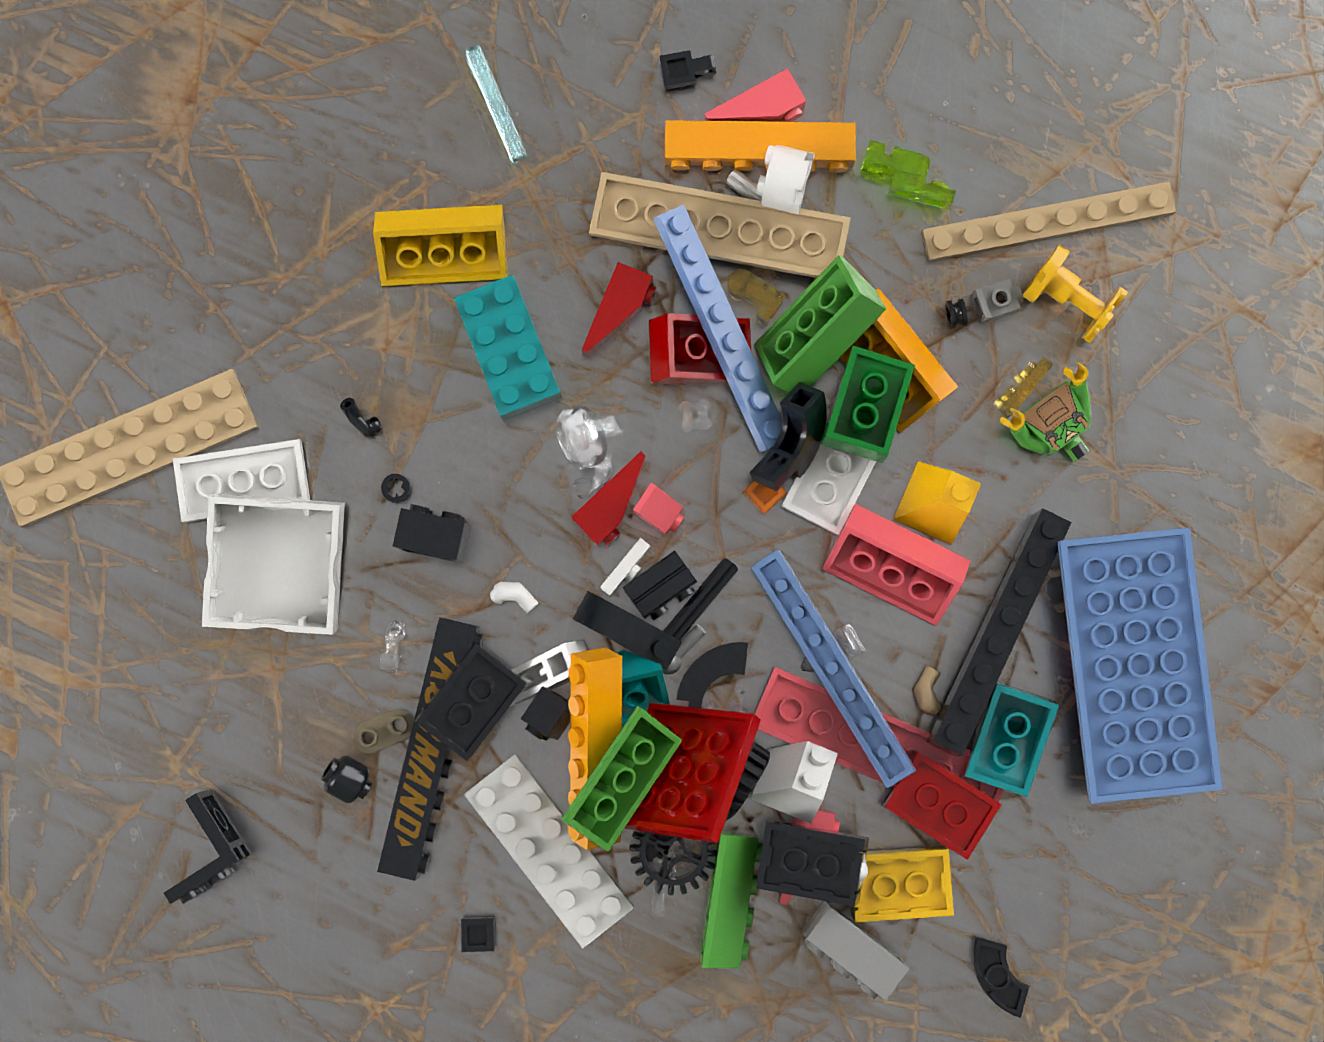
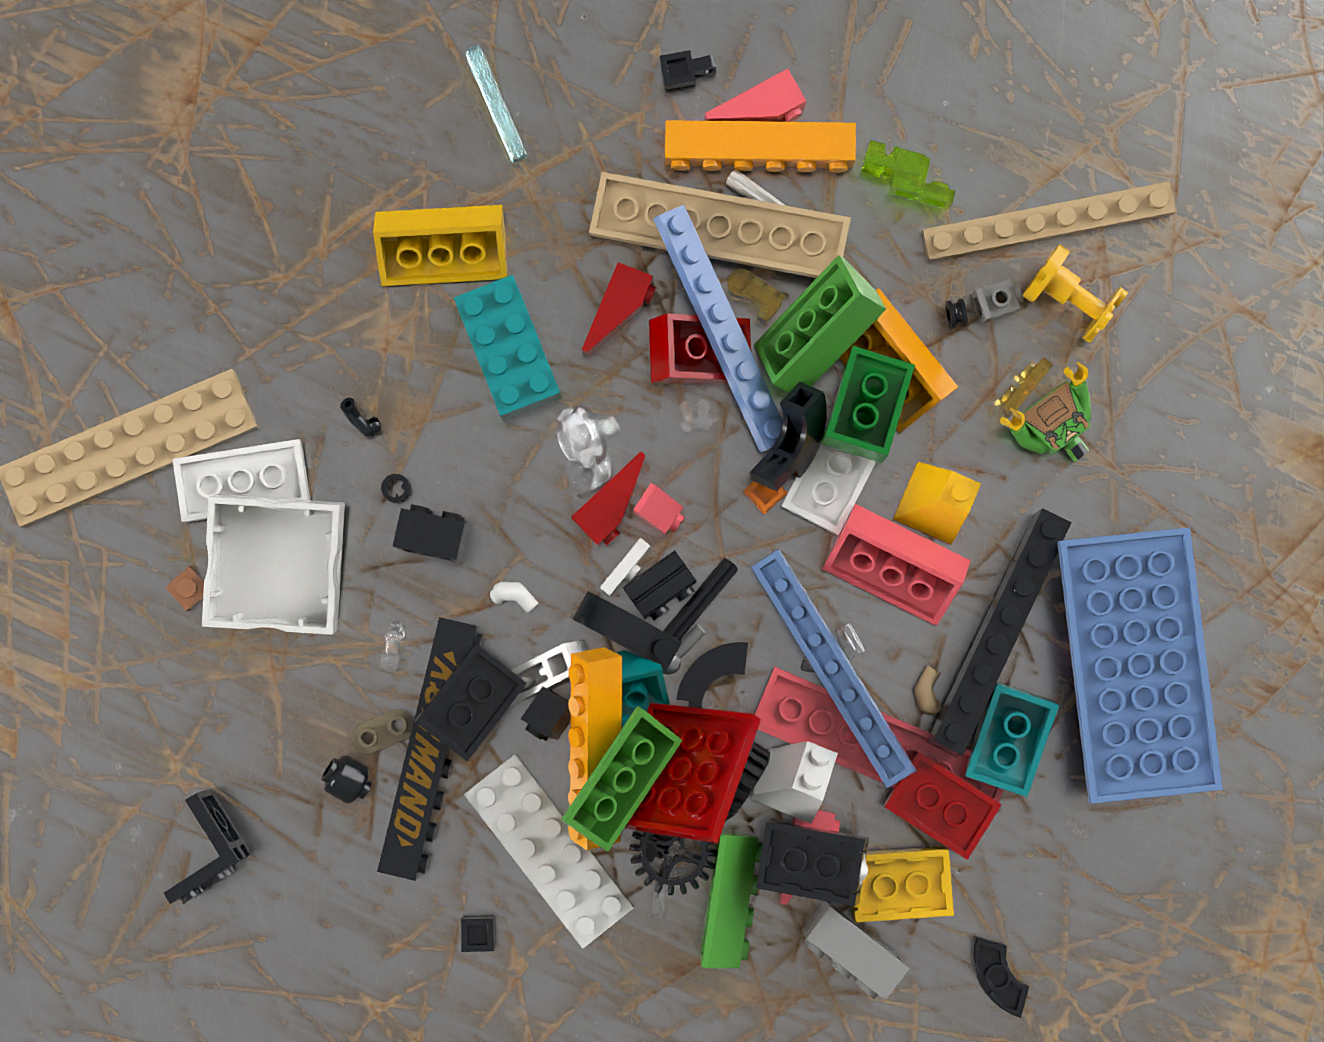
white cylinder [756,144,815,215] -> none
none -> nougat plate [165,566,204,611]

